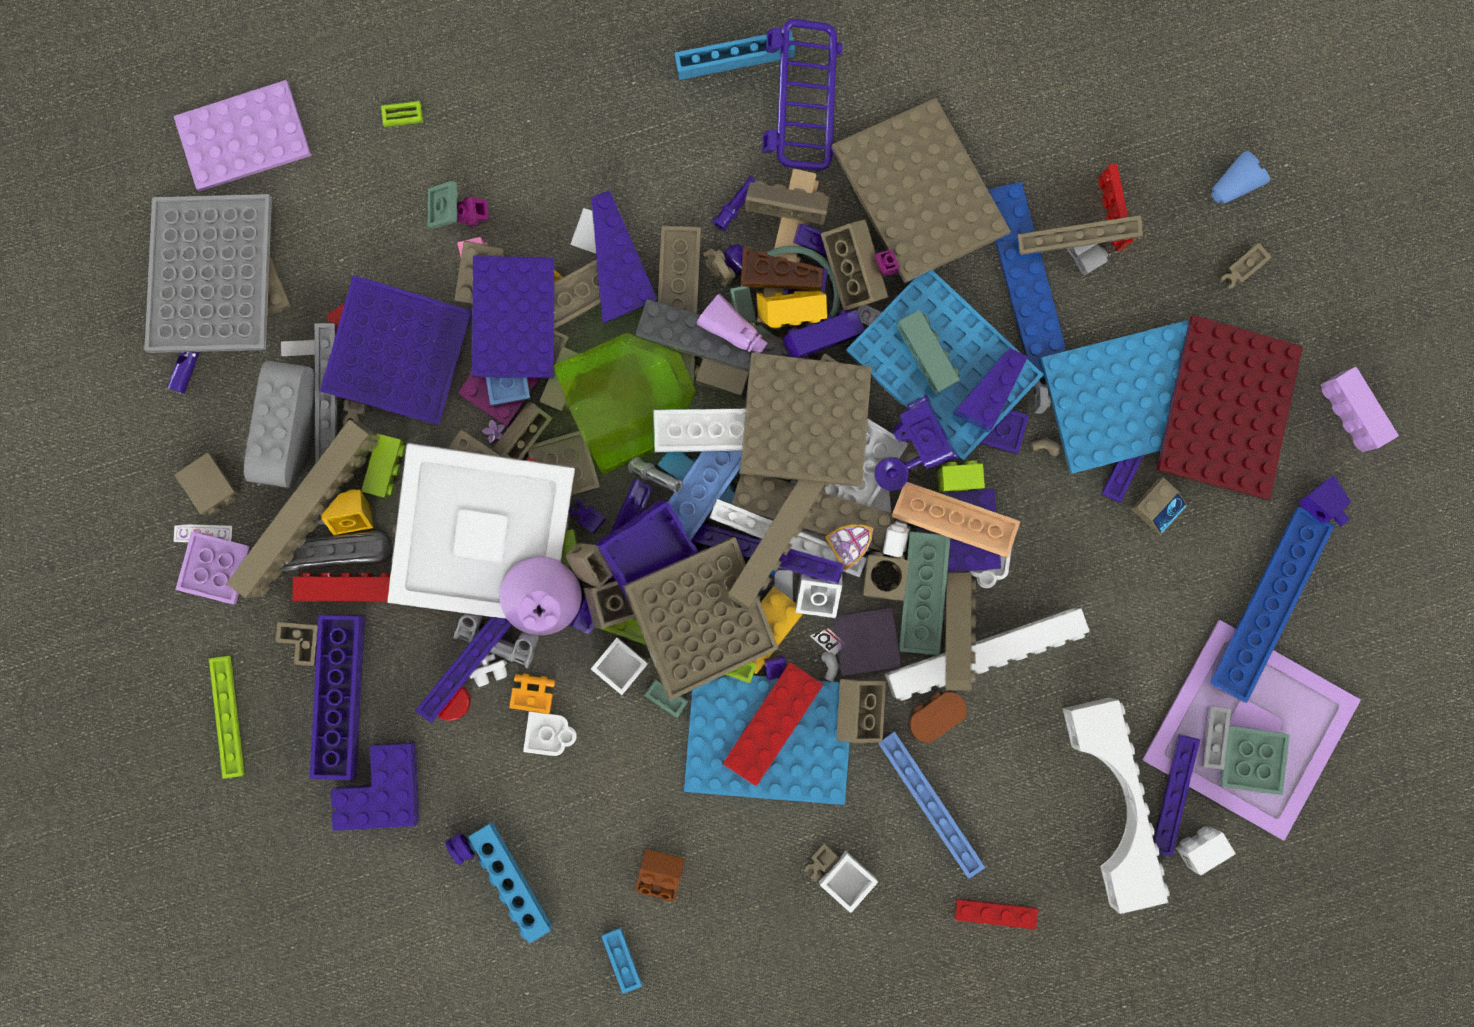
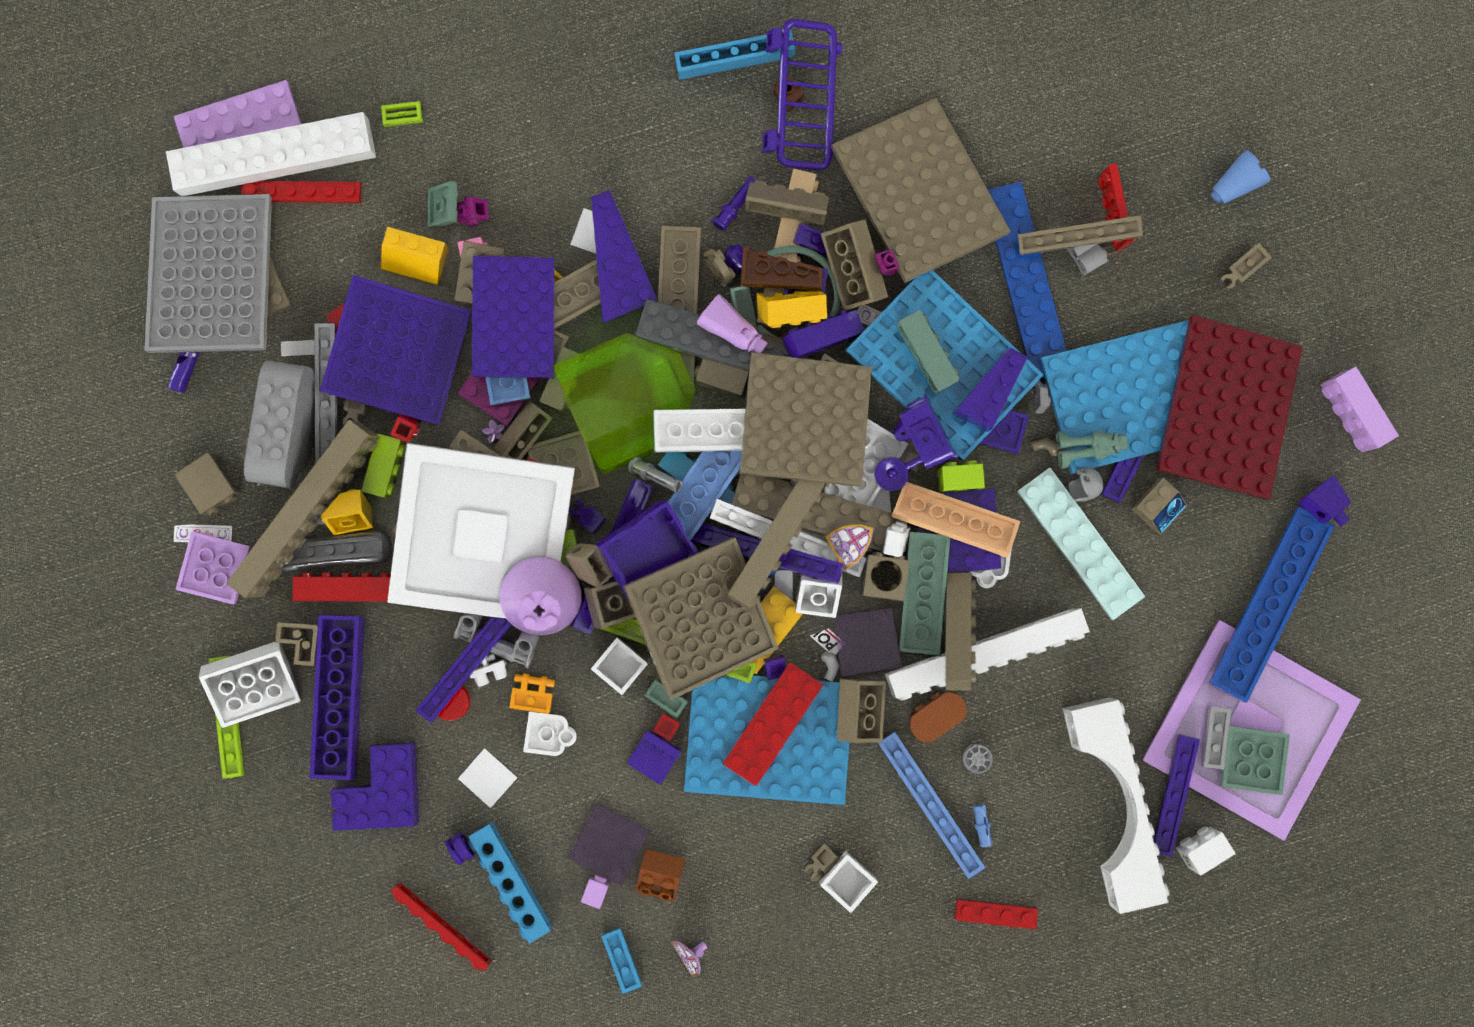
none -> white brick [166,112,376,196]
none -> white slope [199,642,301,728]
none -> red plate [241,181,361,203]
none -> yellow slope [381,227,449,285]
none -> red brick [390,414,420,443]
none -> red plate [391,882,492,972]
none -> white sticker [458,748,517,808]
none -> clear purple plate [568,803,650,886]
none -> lavender brick [581,874,610,909]
none -> dark purple bracket [627,729,682,784]
none -> red plate [653,713,680,741]
none -> shield [671,941,707,977]
none -> reddish brown brick [773,76,804,112]
none -> light grey wheel [962,744,993,774]
none -> medium blue pin [973,804,993,847]
none -> light aqua plate [1017,468,1145,620]
none -> sand green piece [1056,430,1128,469]
none -> light grey helmet [1068,467,1103,502]

